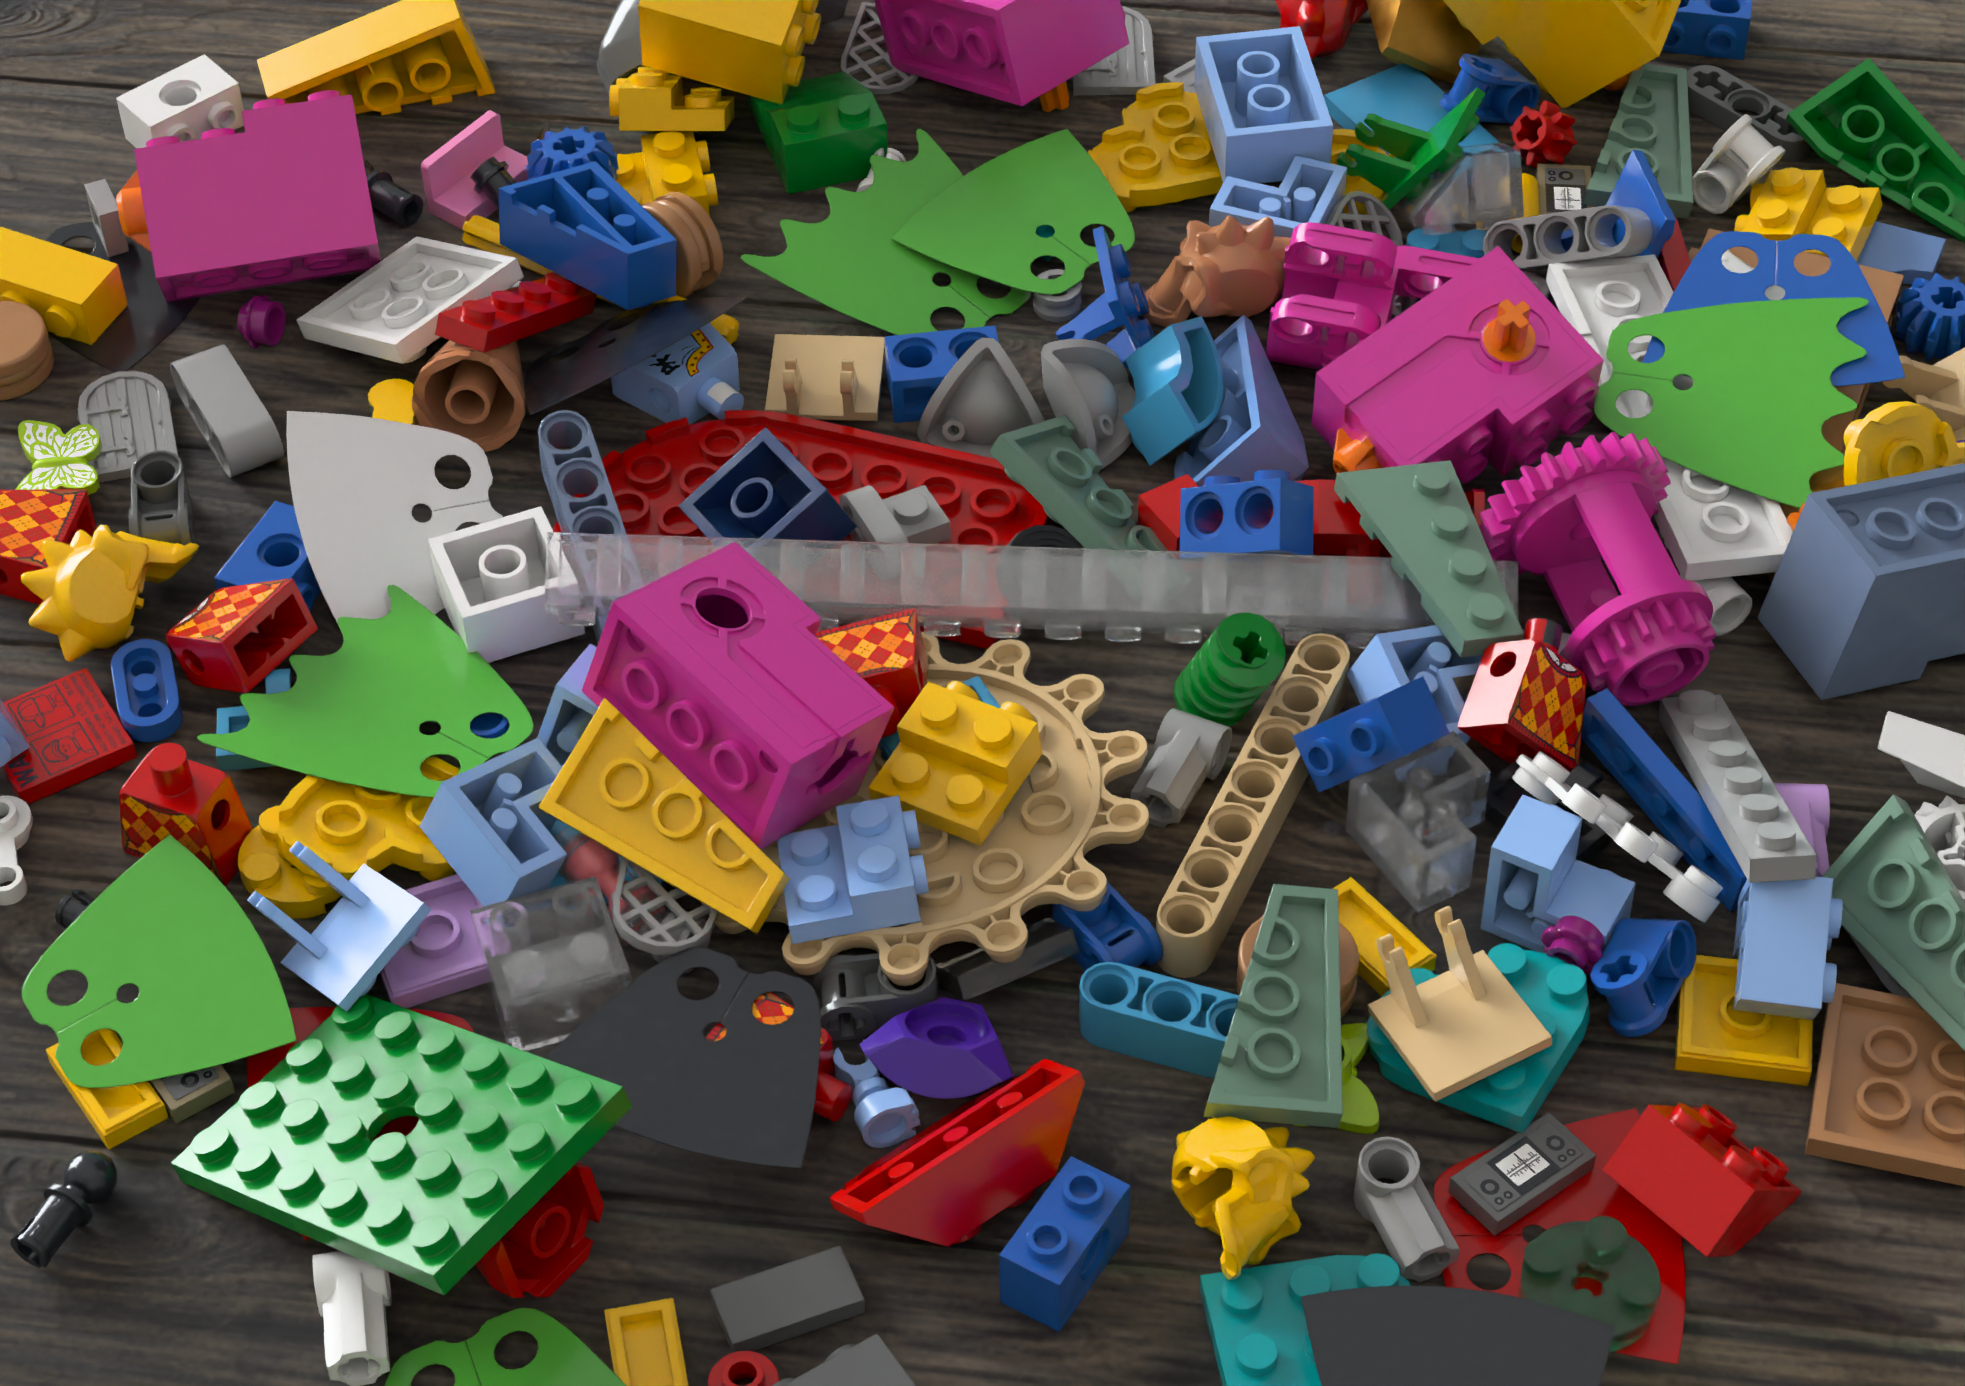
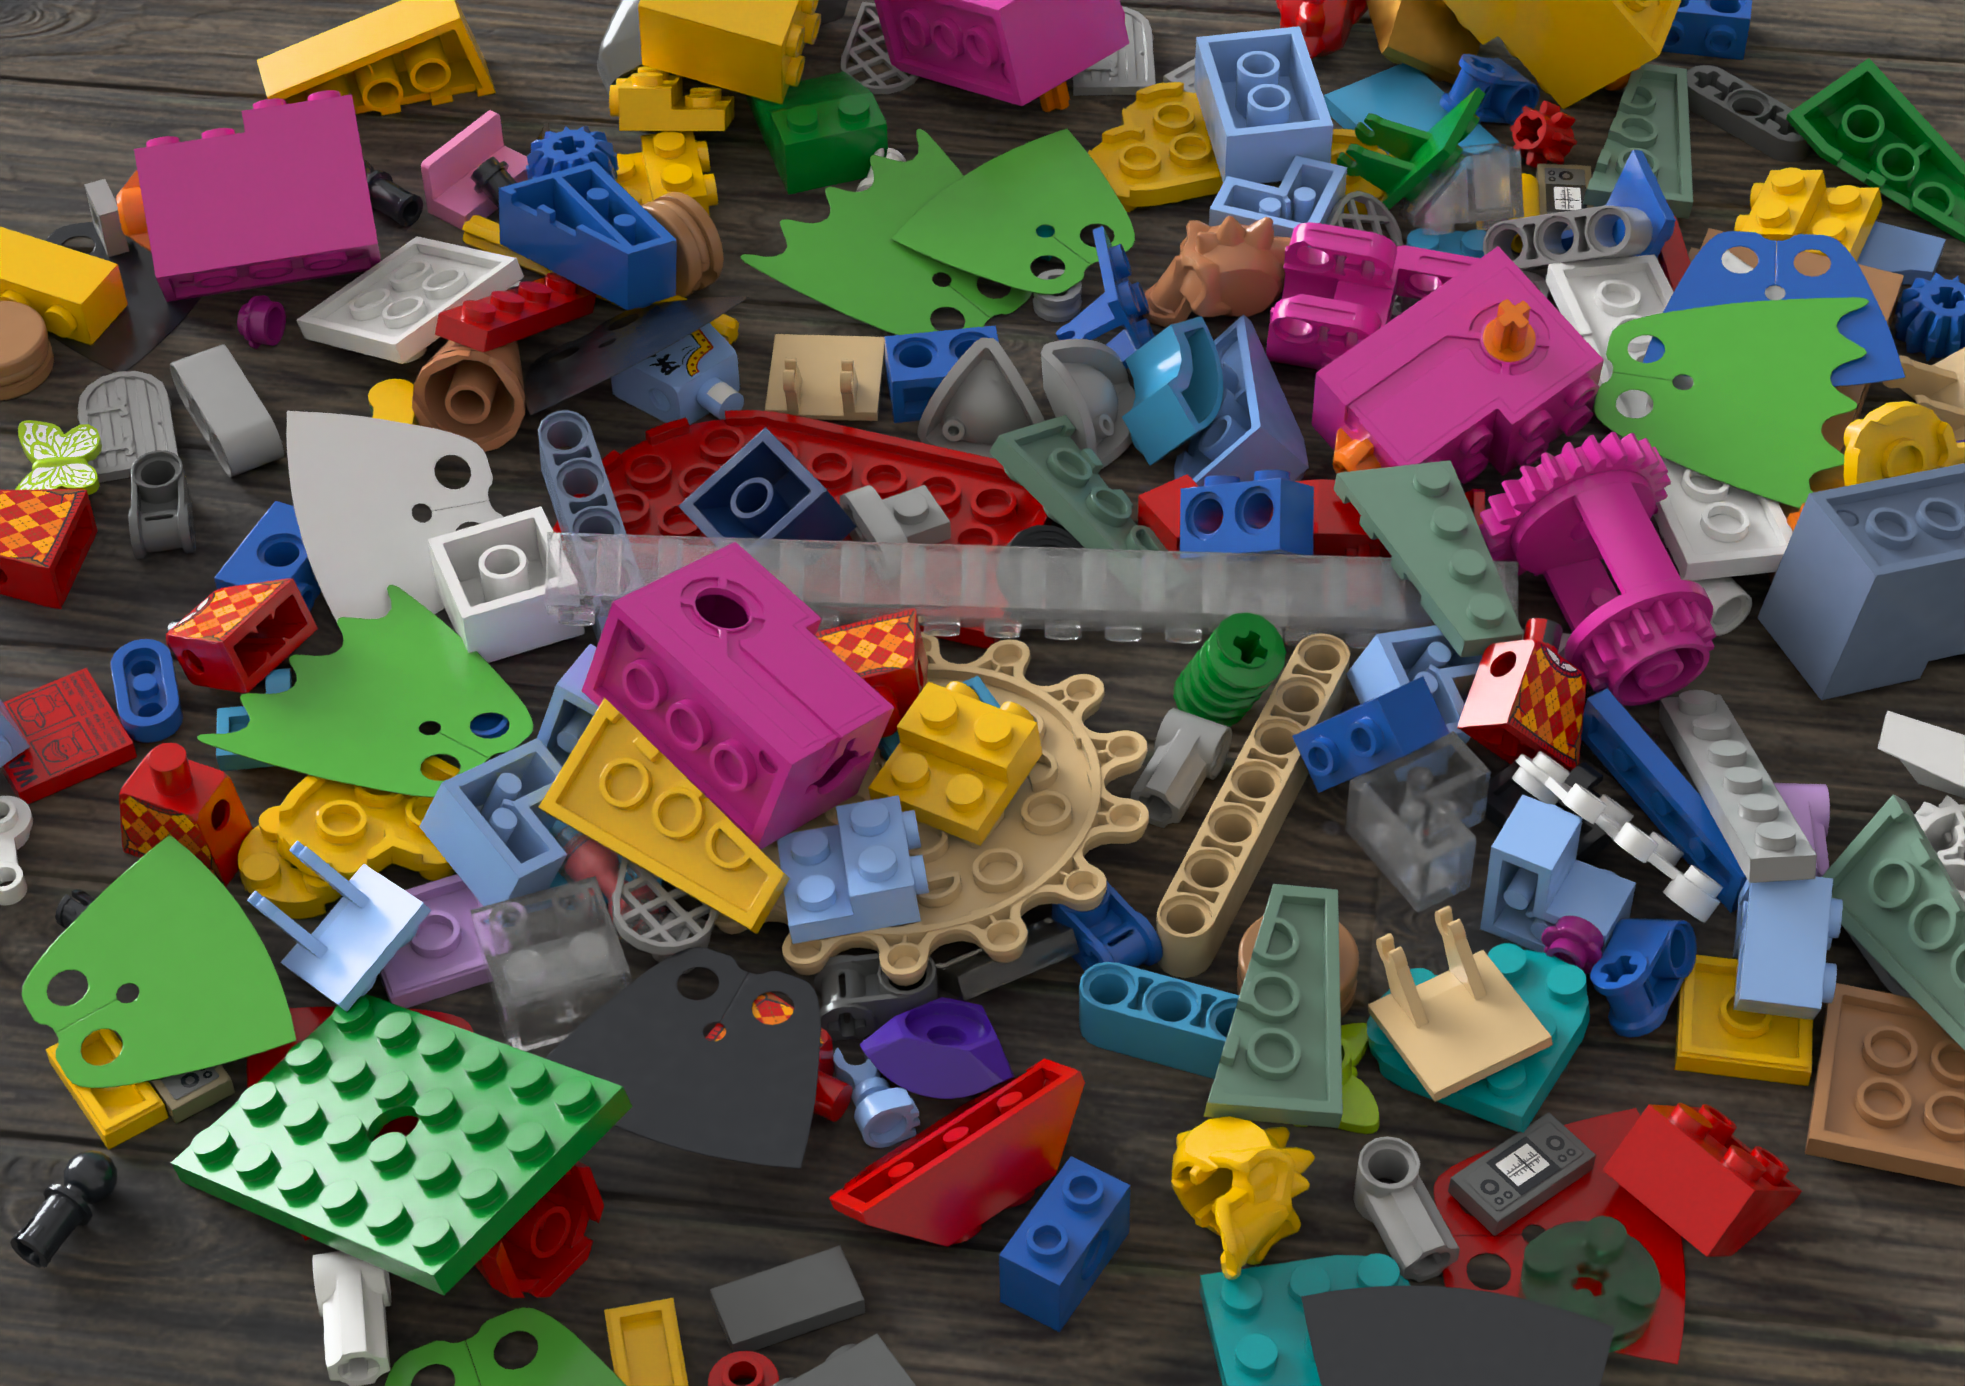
yellow head [21,525,199,662] -> none
white brick [116,54,244,148] -> none
yellow tile [1333,877,1437,996] -> none
white piece [1692,114,1786,214] -> none

